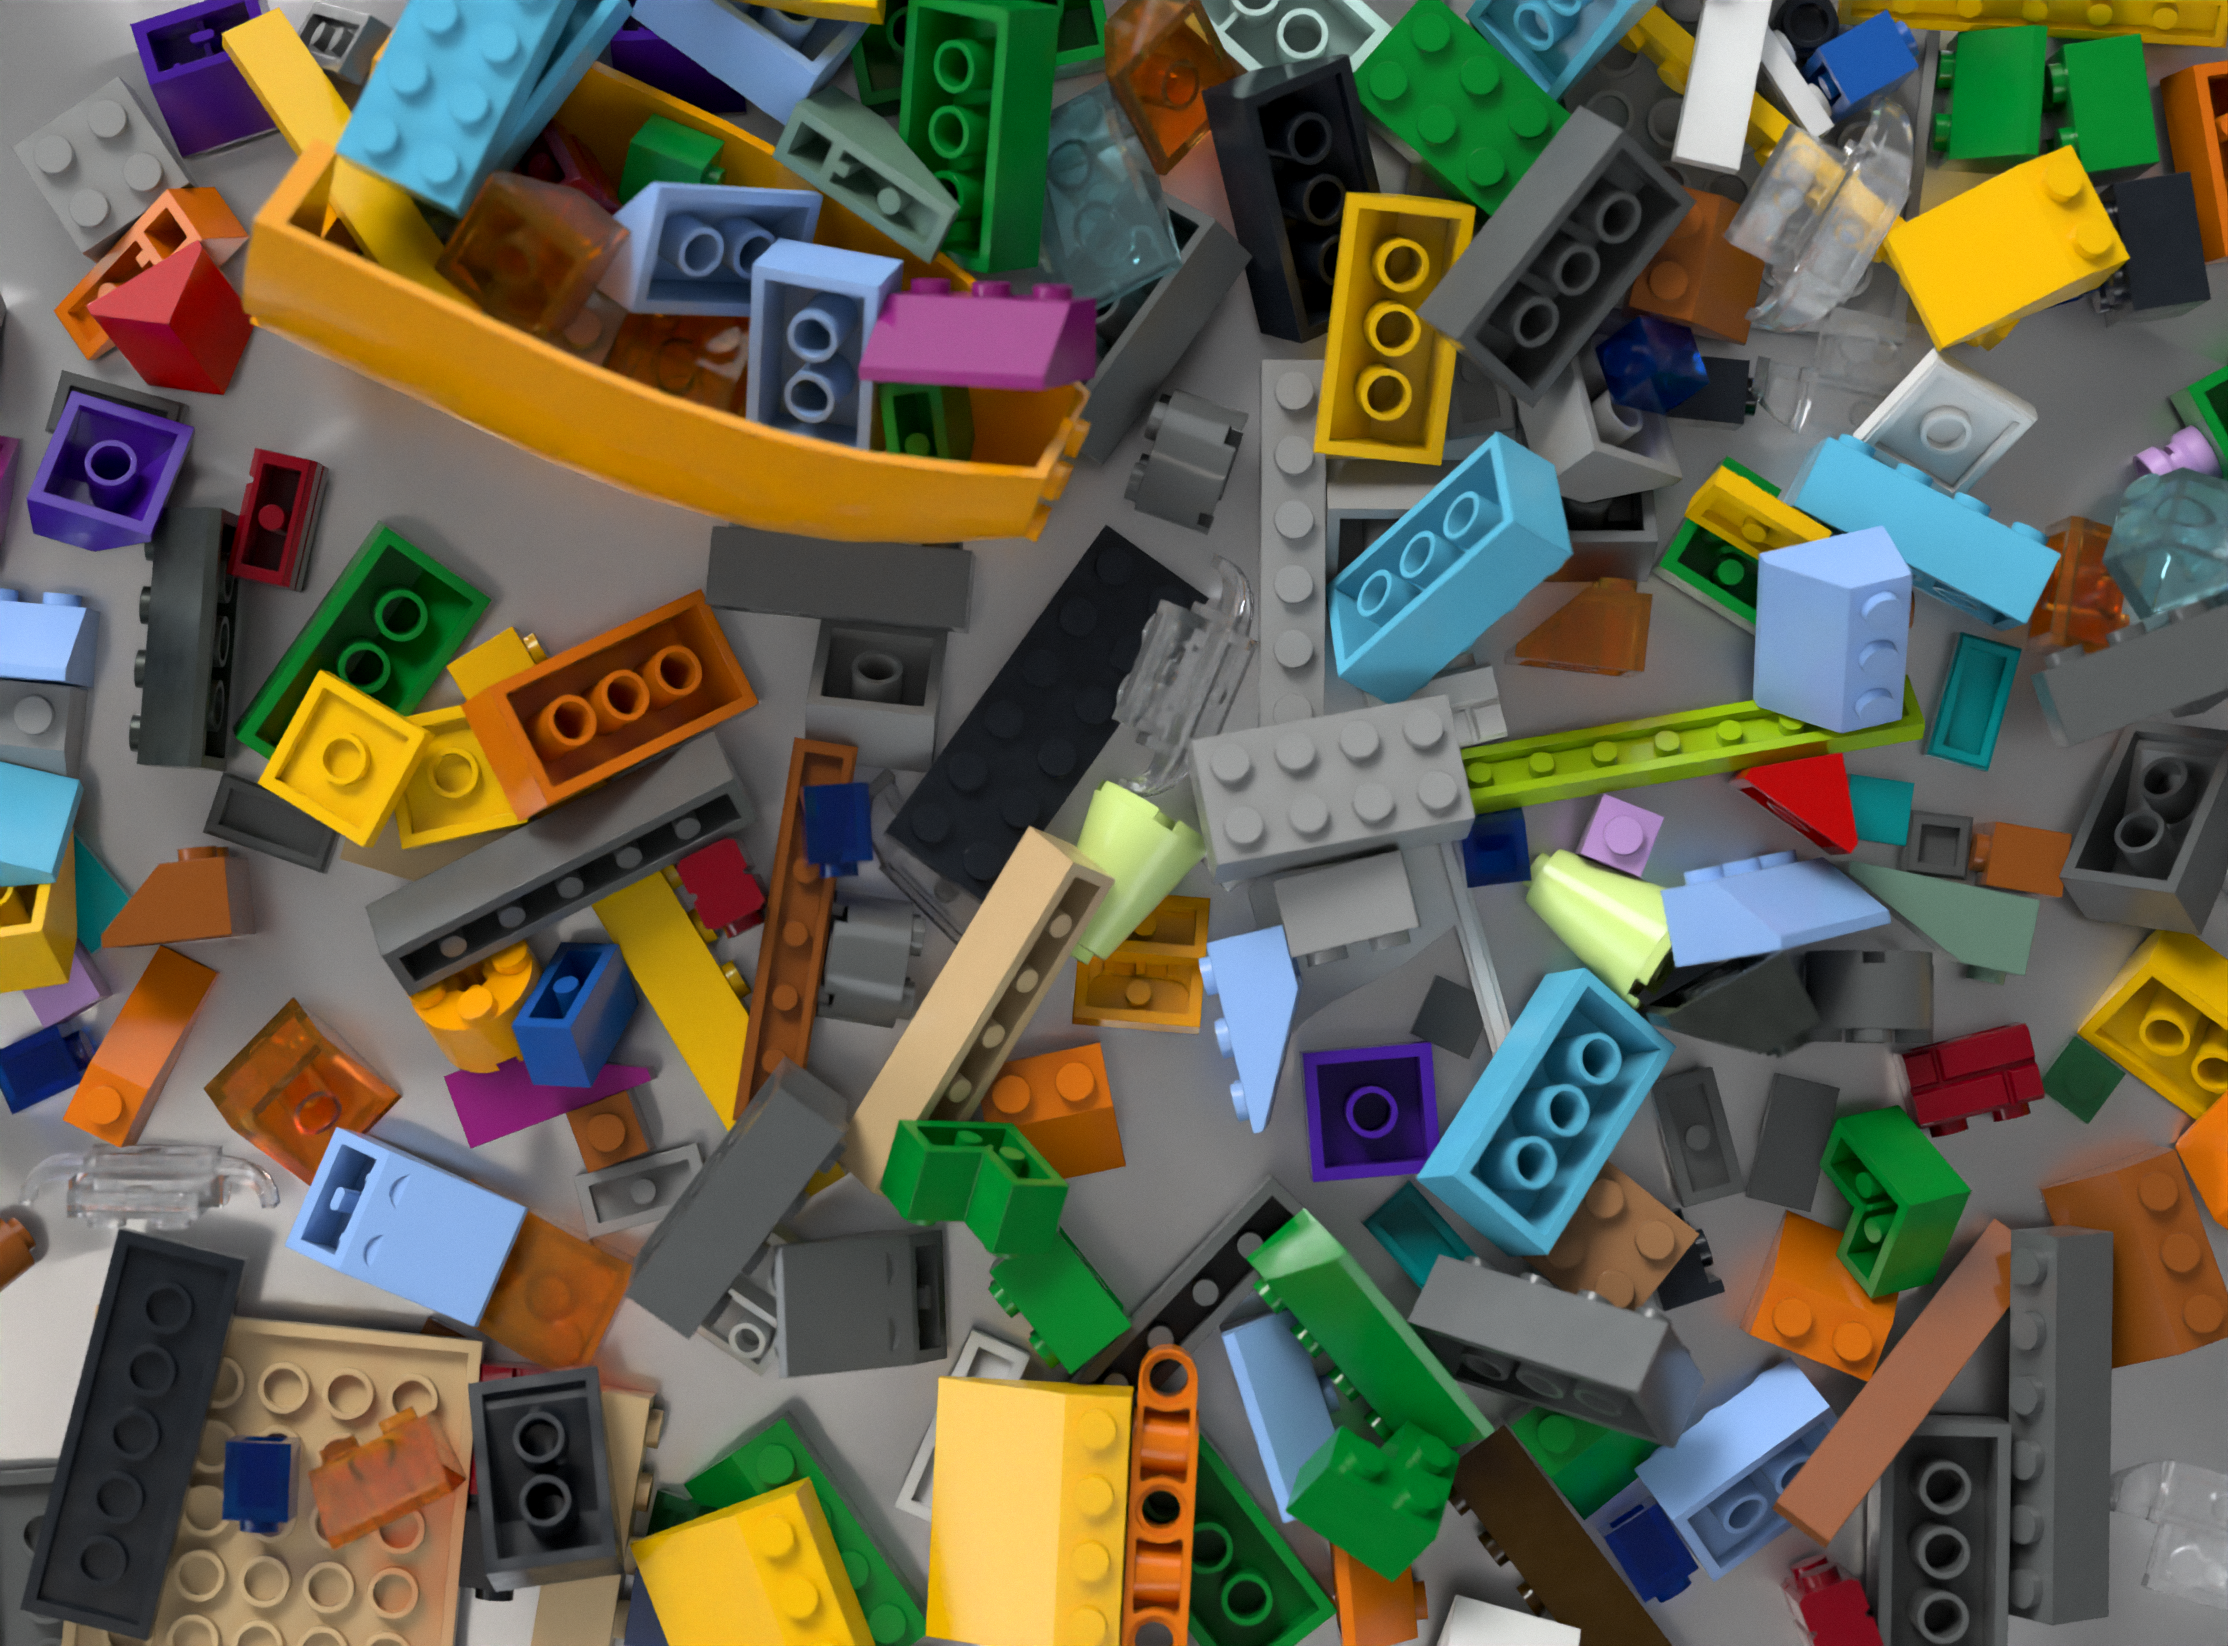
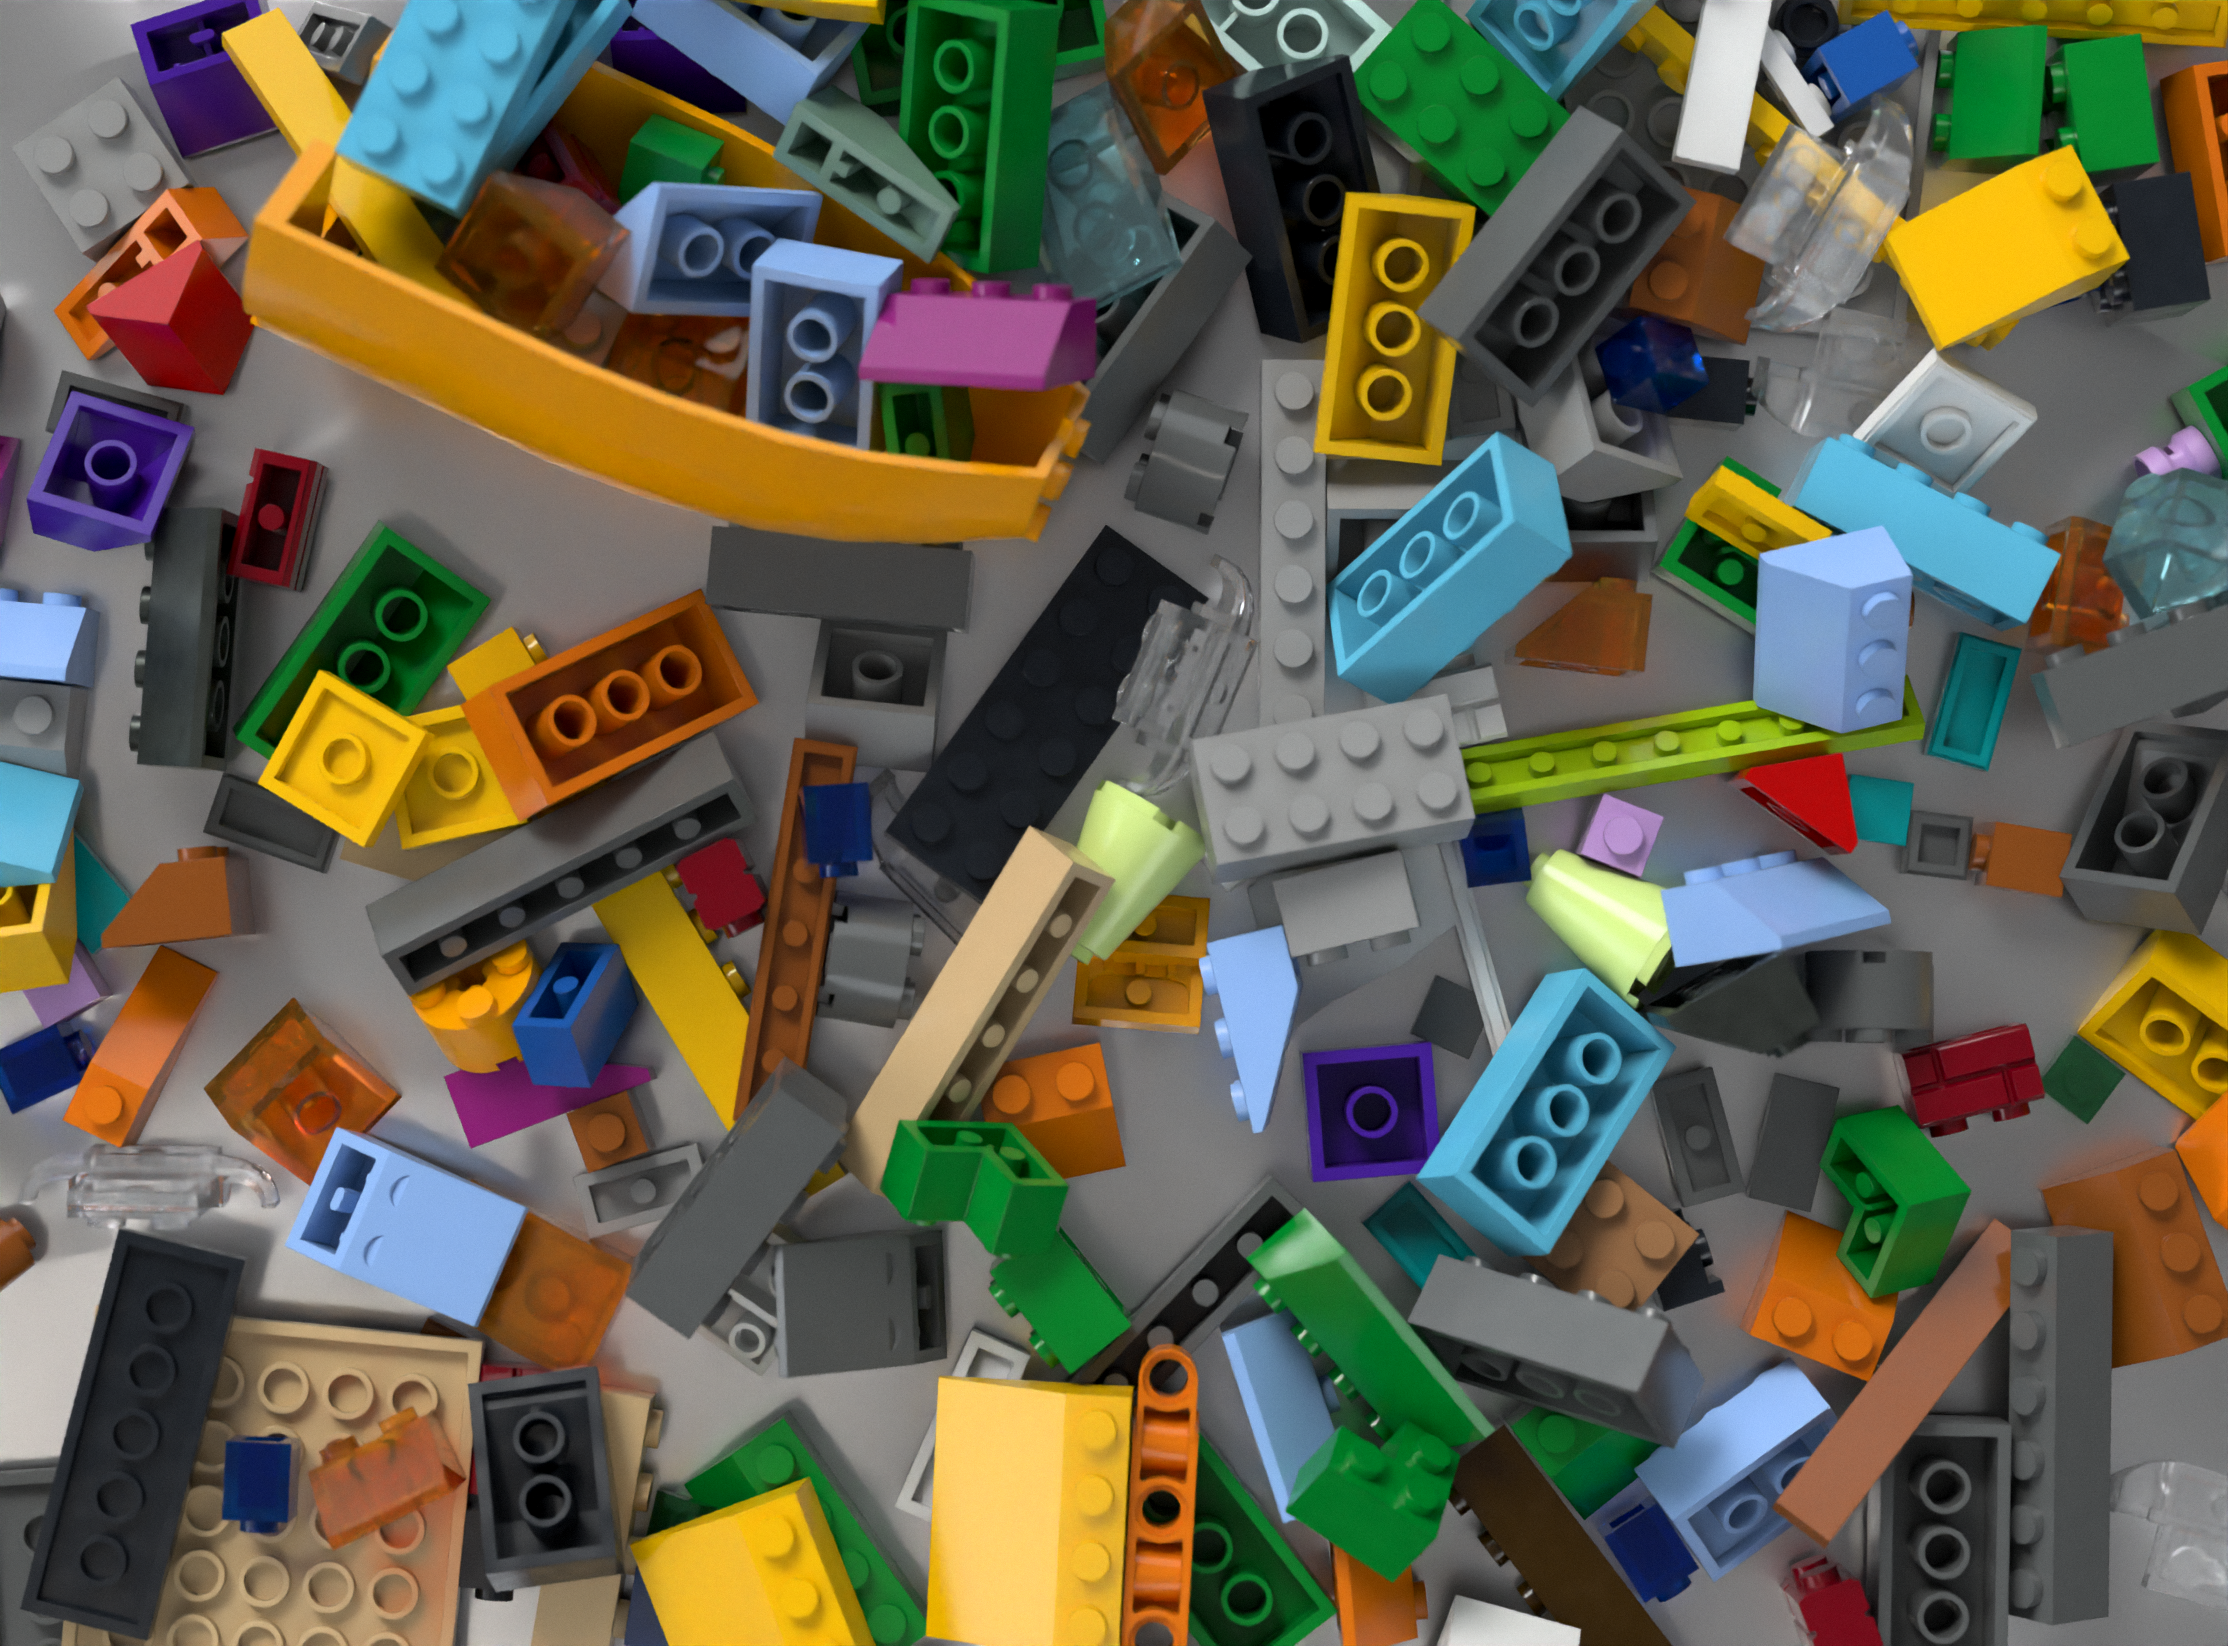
sand green slope [1840,861,2041,985] -> none

